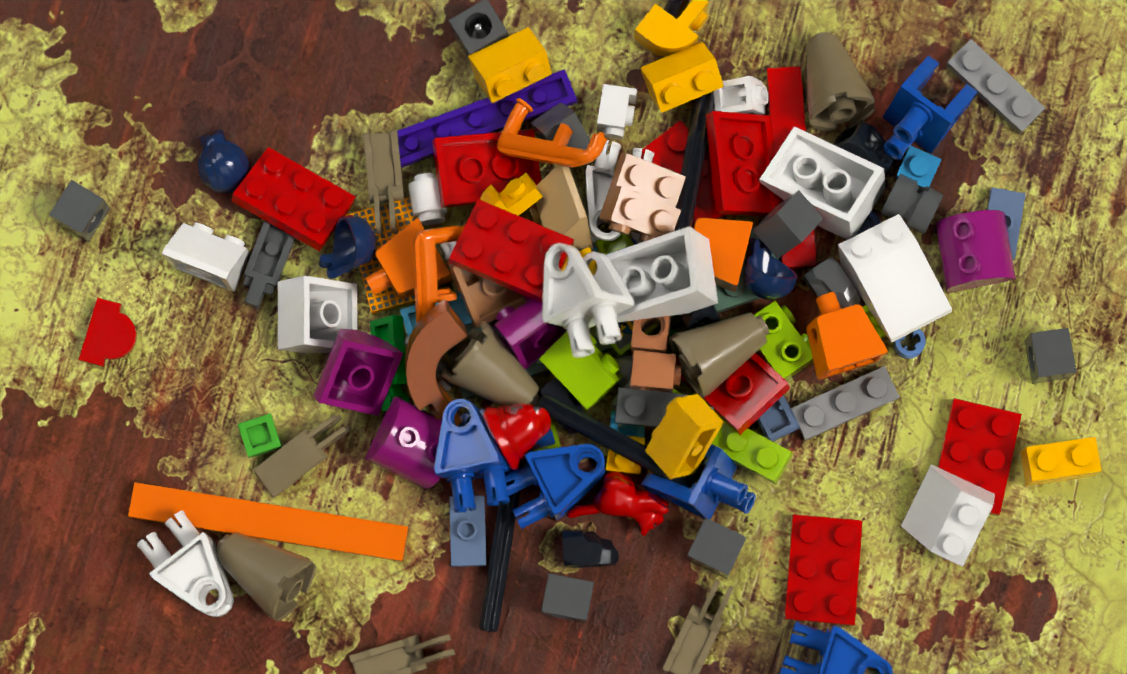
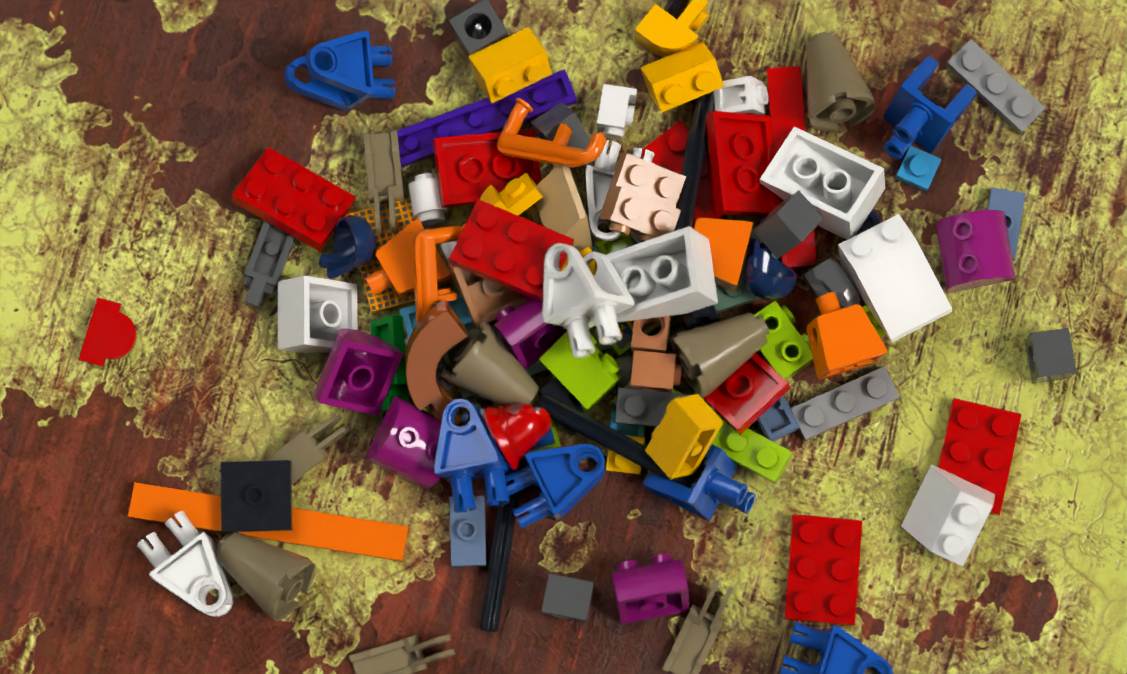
dark grey piece [49,180,111,243] -> none
white slope [162,222,251,292] -> none
dark blue piece [198,129,249,194] -> none
bright green plate [238,413,282,459] -> none
black rock [562,530,619,568] -> none
red animal [567,471,669,536] -> none
dark grey piece [686,517,747,579] -> none
black rock [833,120,893,174] -> none
dark grey wheel [881,173,944,234] -> none
medium blue bush [893,329,926,359] -> none
yellow brick [1020,437,1102,486] -> none
none -> black plate [221,460,293,532]
none -> blue piece [284,31,396,110]
none -> magenta brick [611,554,689,625]

